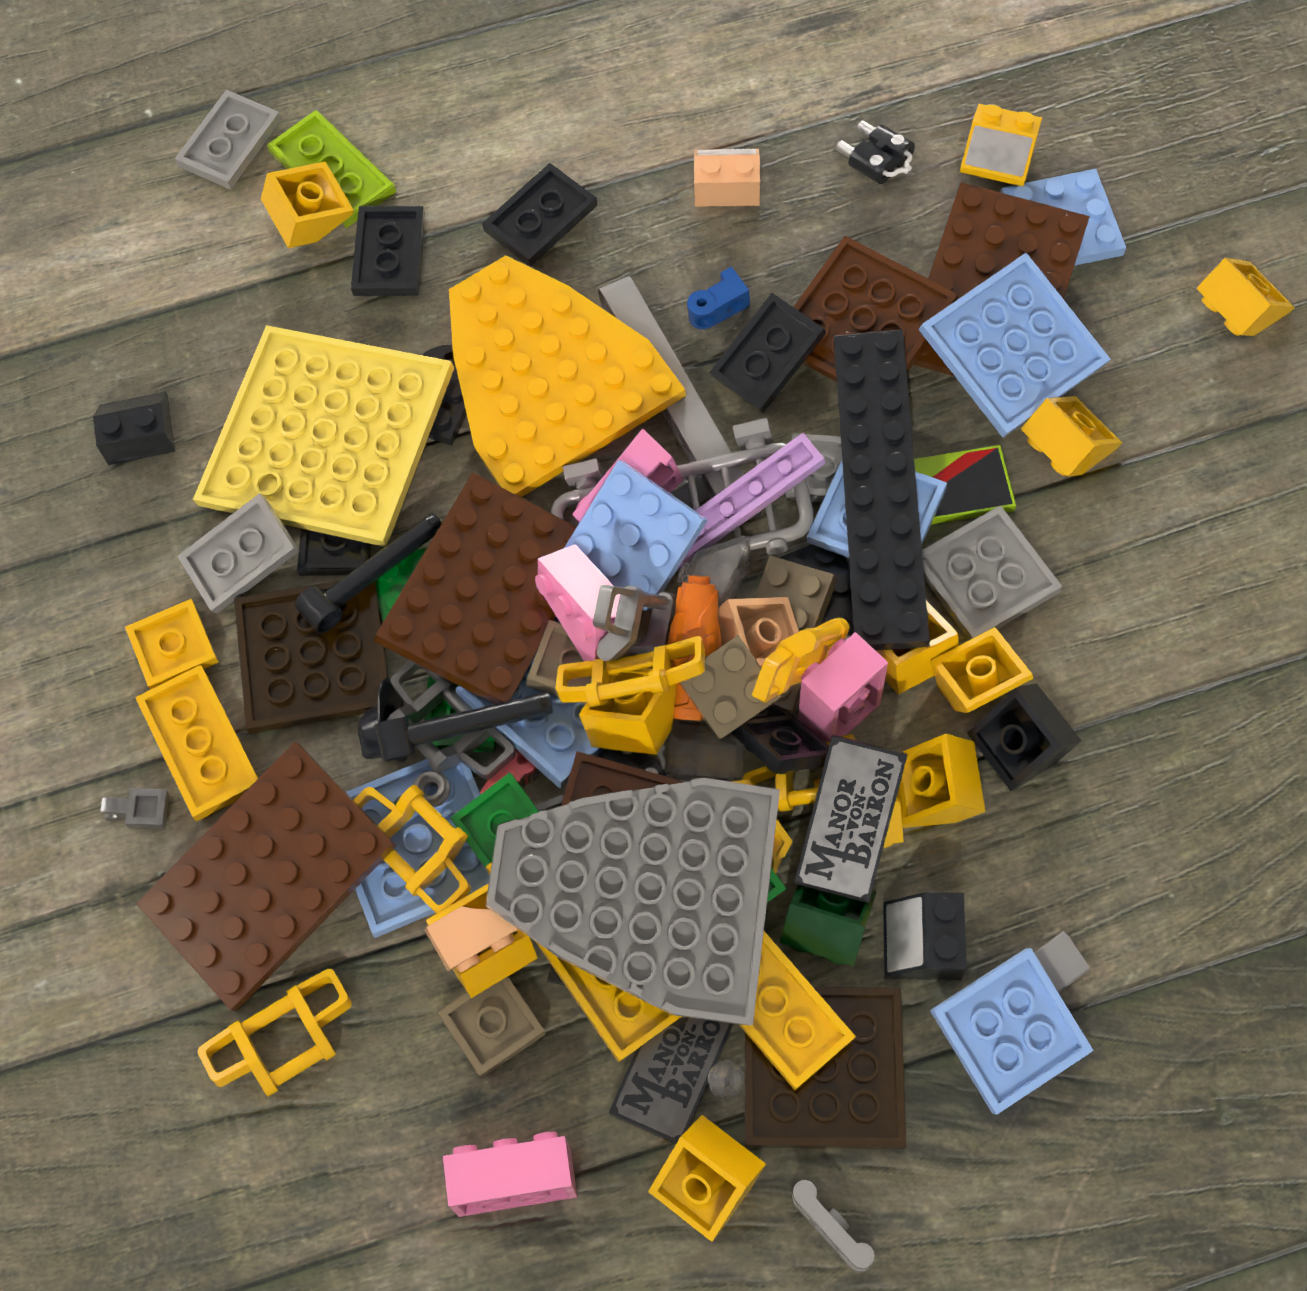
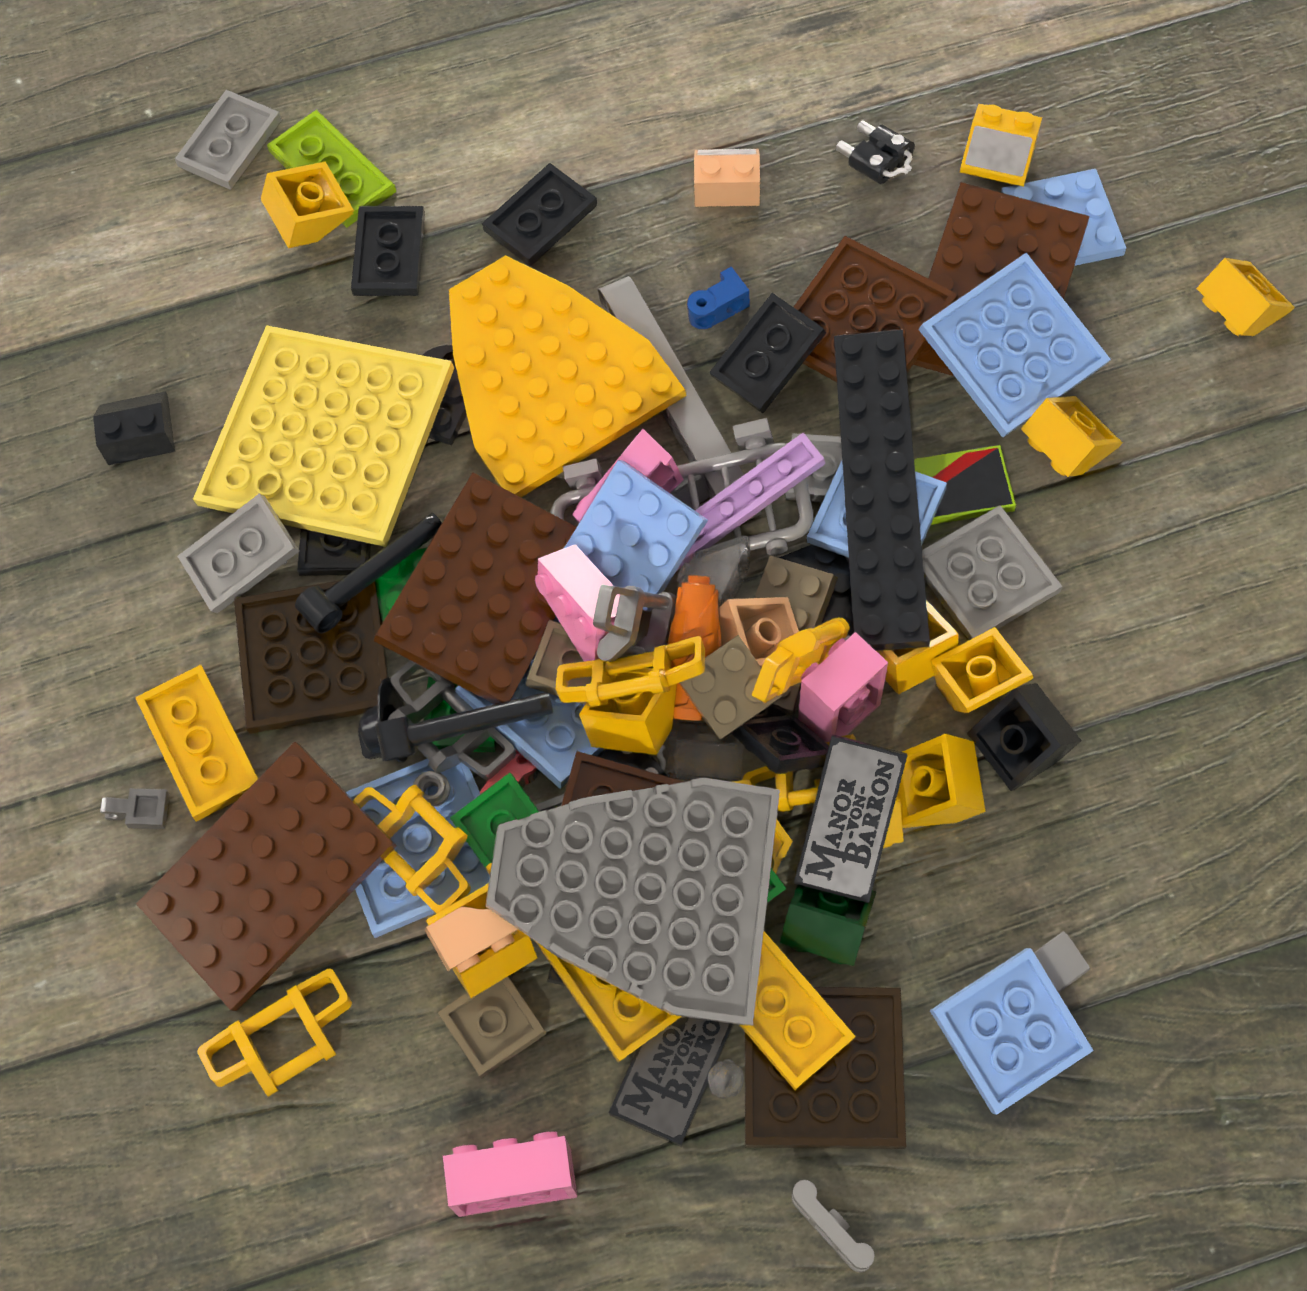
yellow plate [125,599,219,690] -> none
yellow slope [648,1115,766,1242] -> none
black slope [883,892,967,980] -> none

